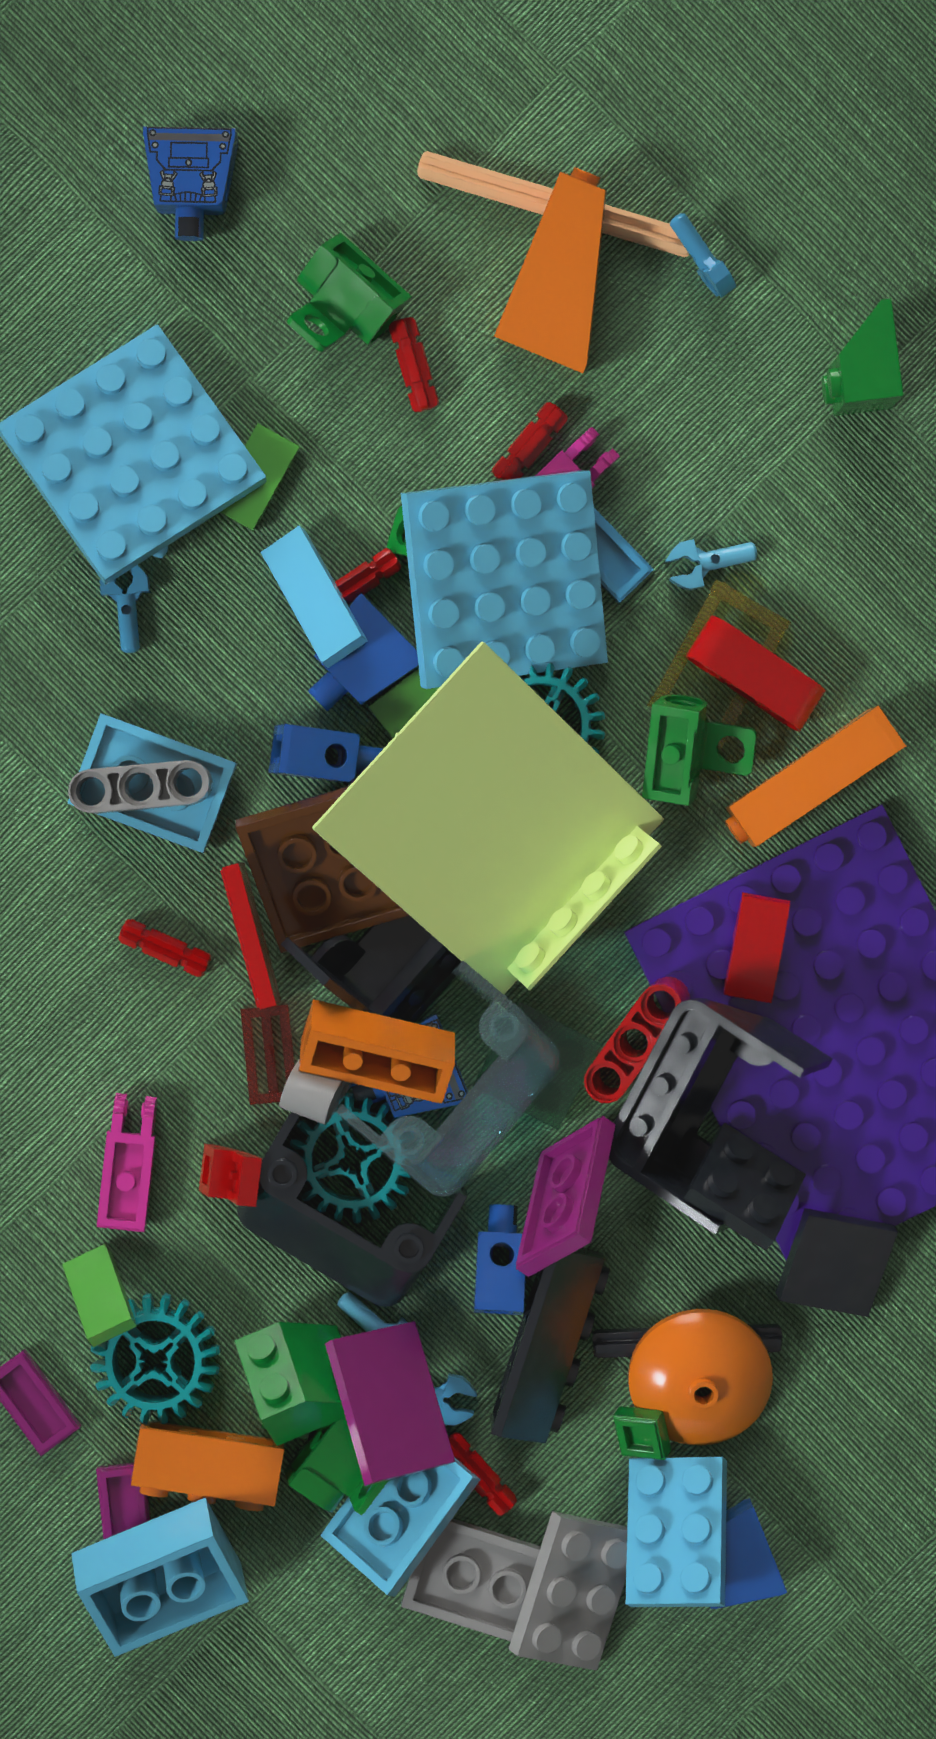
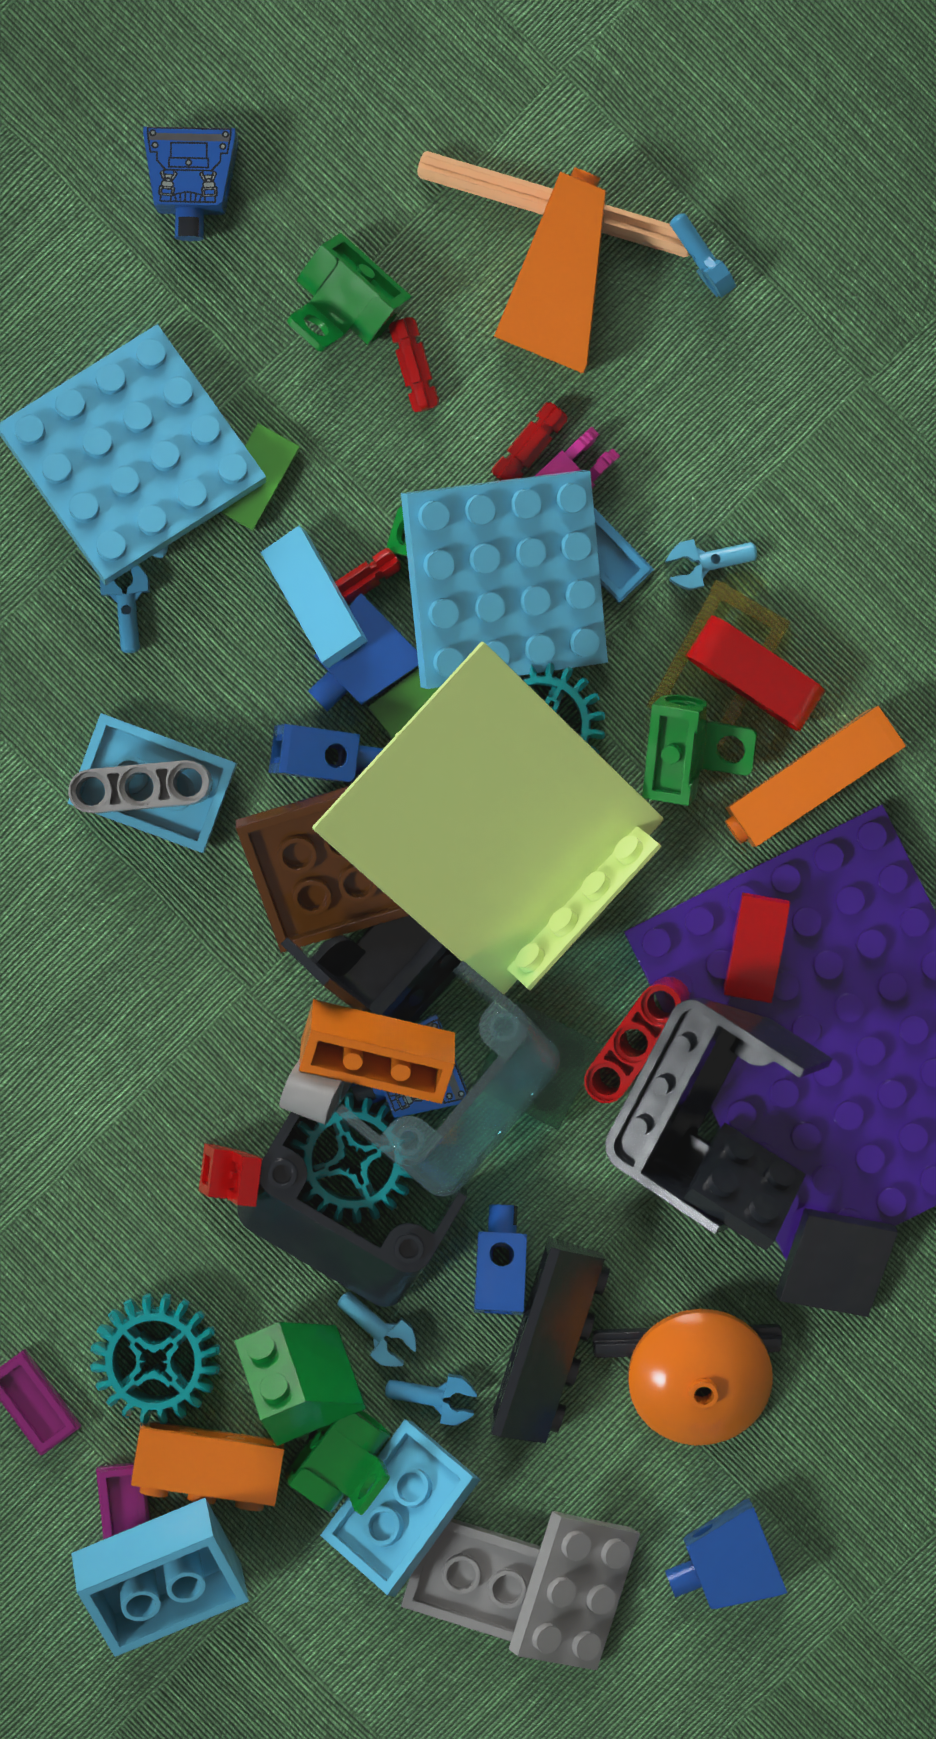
bright green tile [62,1244,137,1347] -> none
dark pink hinge [97,1093,157,1232] -> none
red axle [118,919,211,977] -> none
red tile [220,863,282,1010] -> none
clear red tile [240,1004,295,1105] -> none
magenta tile [325,1321,455,1486] -> none
red axle [448,1432,517,1516] -> none
magenta tile [516,1116,616,1277] -> none
green tile [613,1406,671,1460] -> none
medium azure plate [625,1457,727,1607] -> none
green slope [822,298,904,416] -> none

